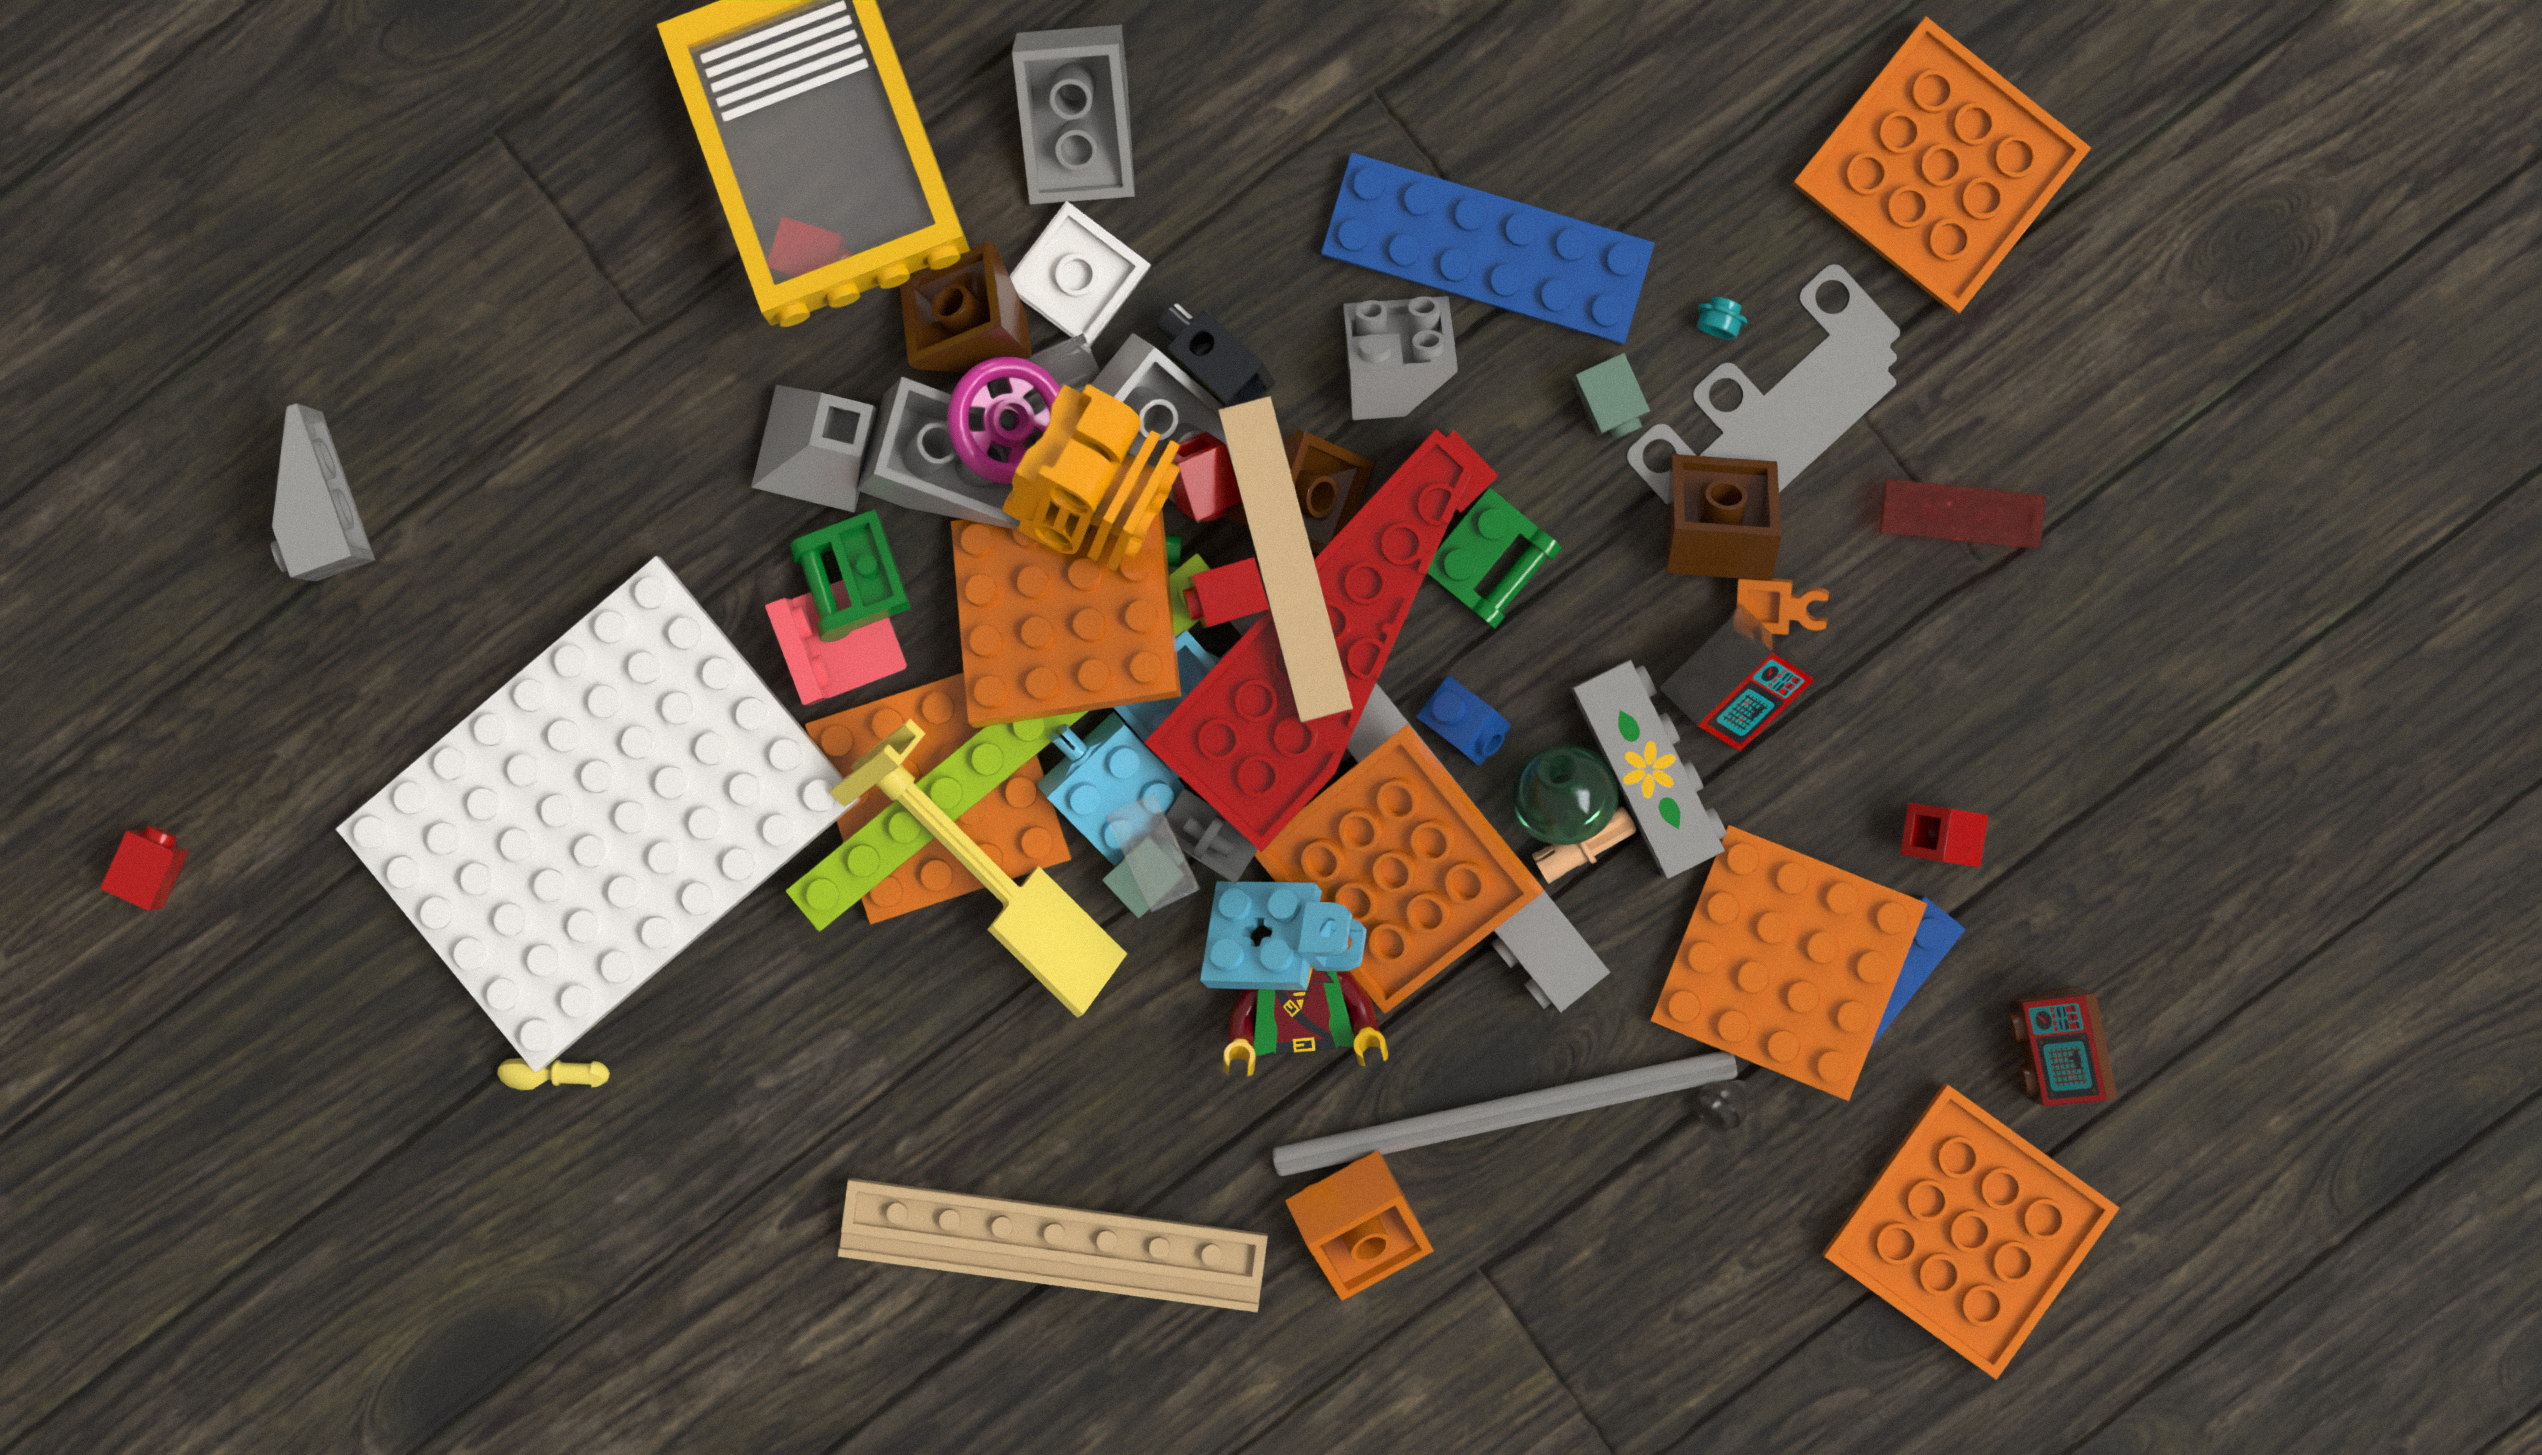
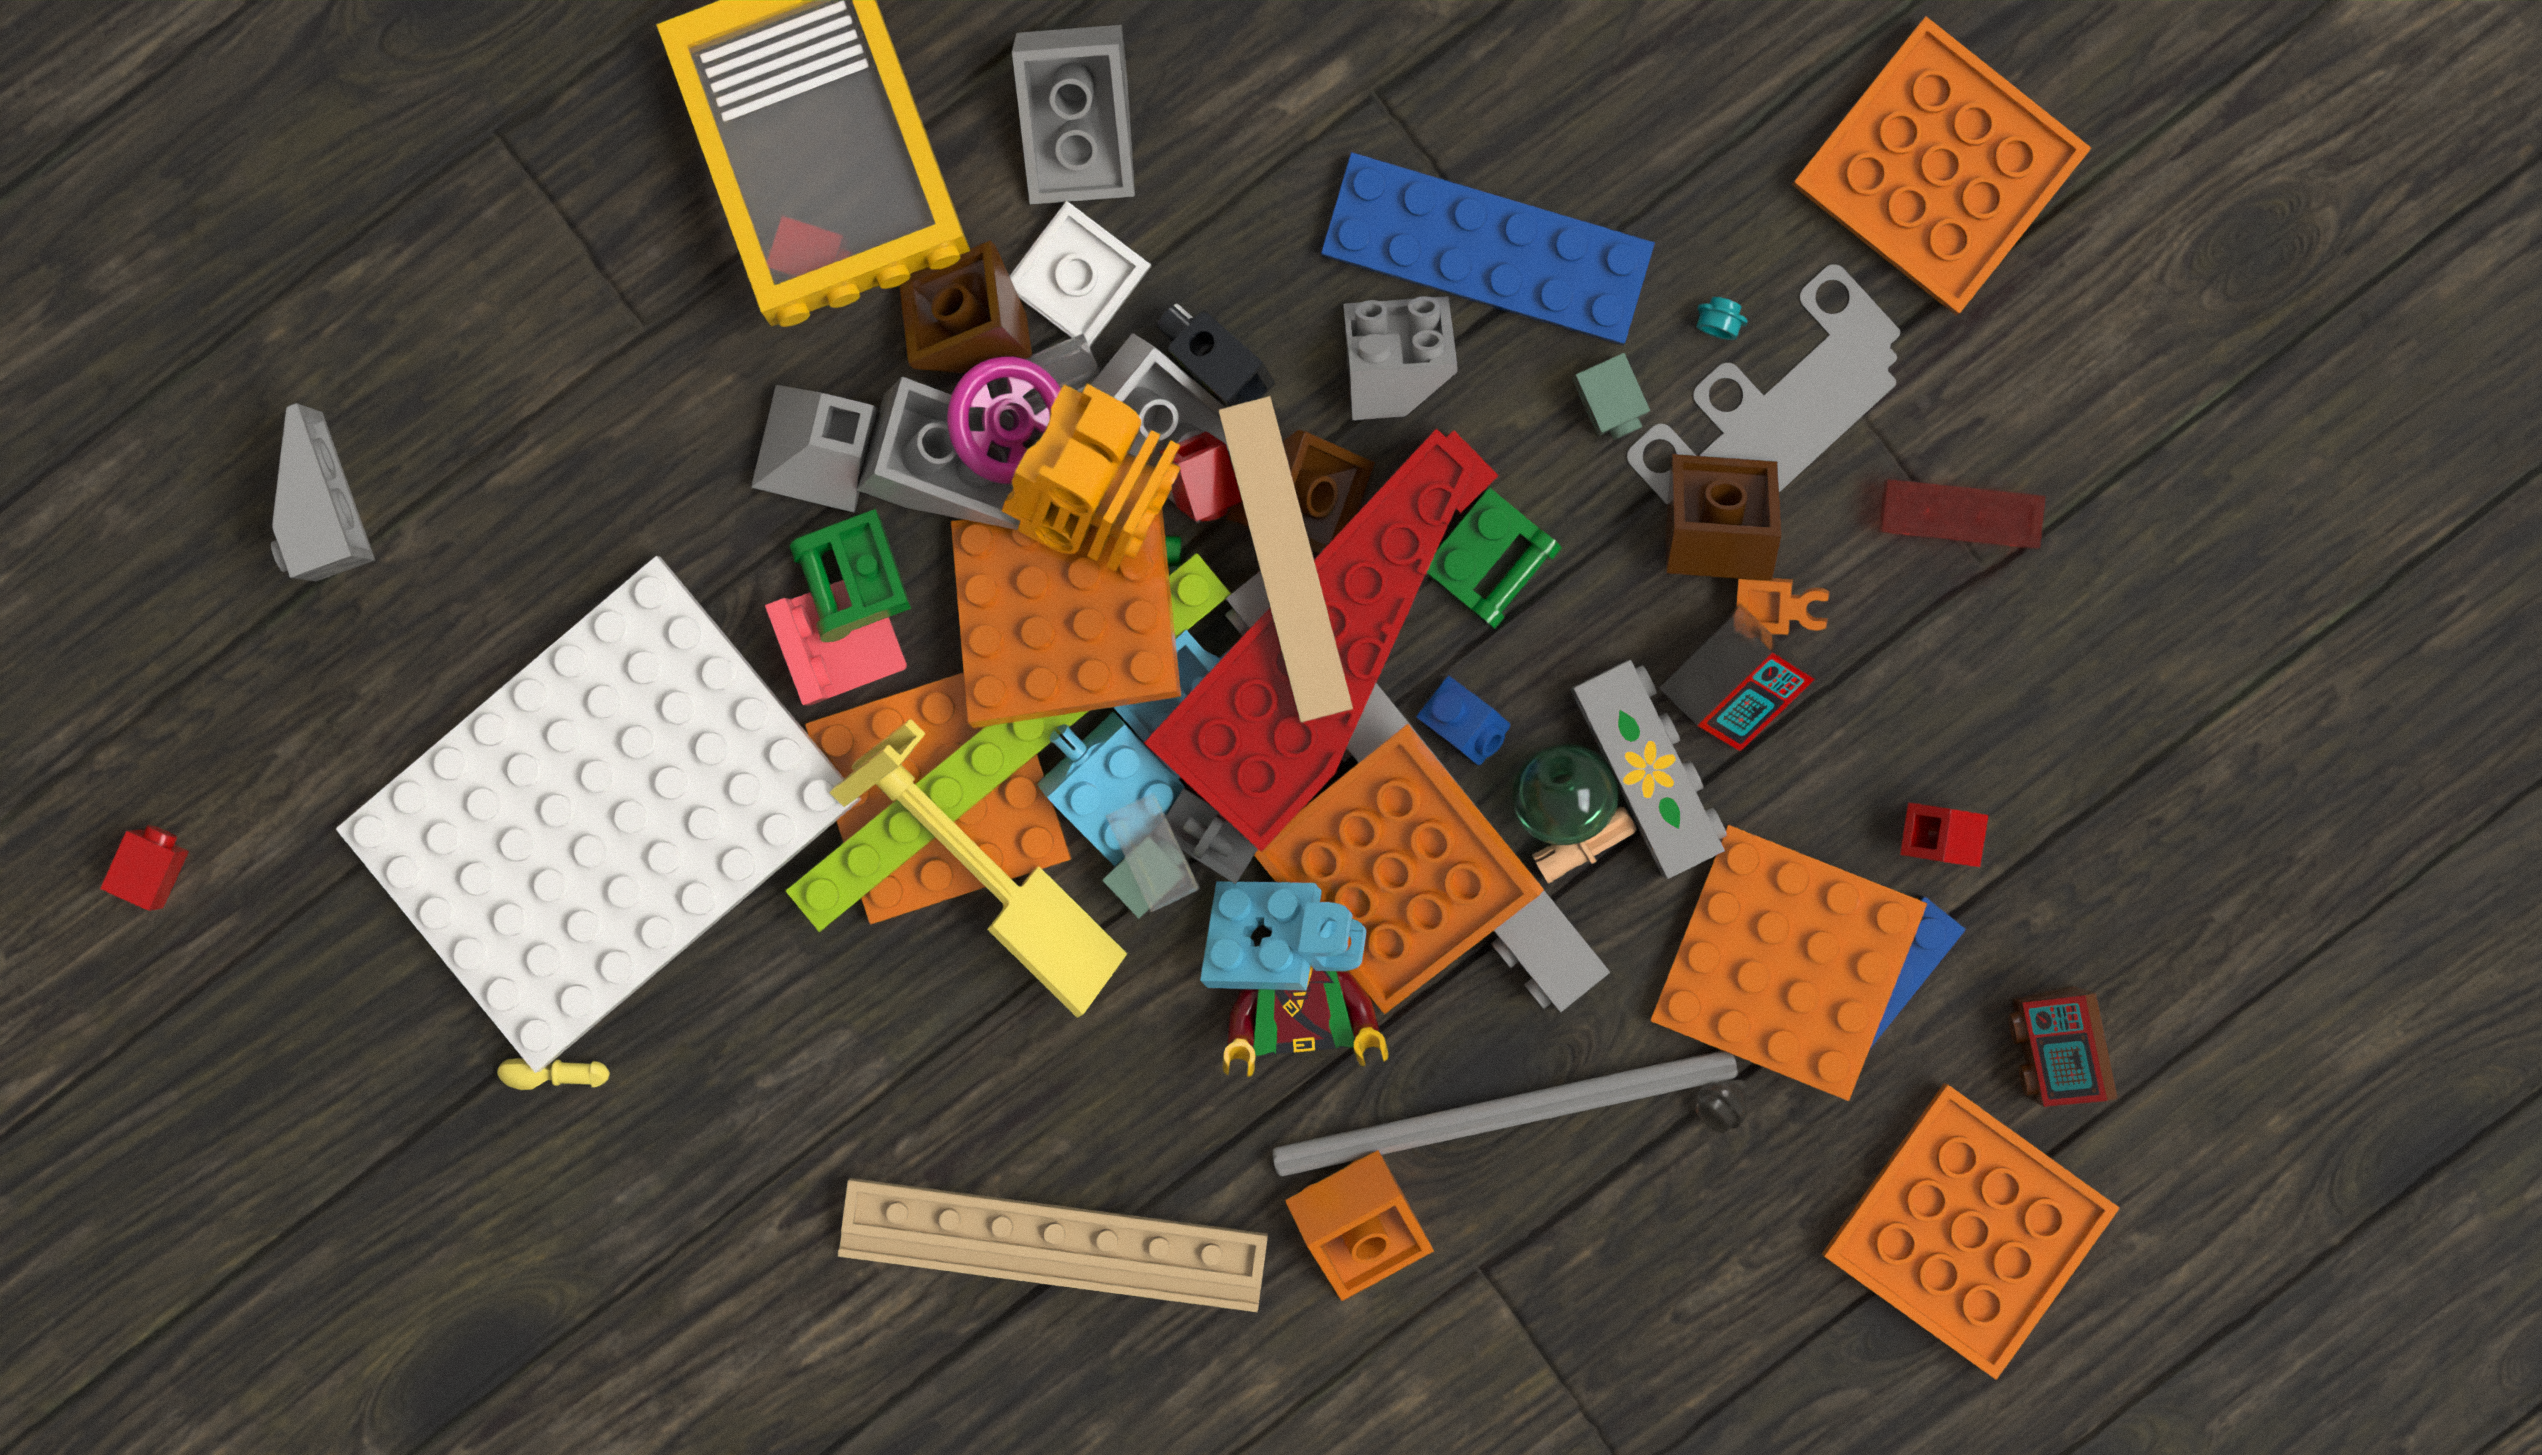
red brick [1183,557,1269,629] -> none

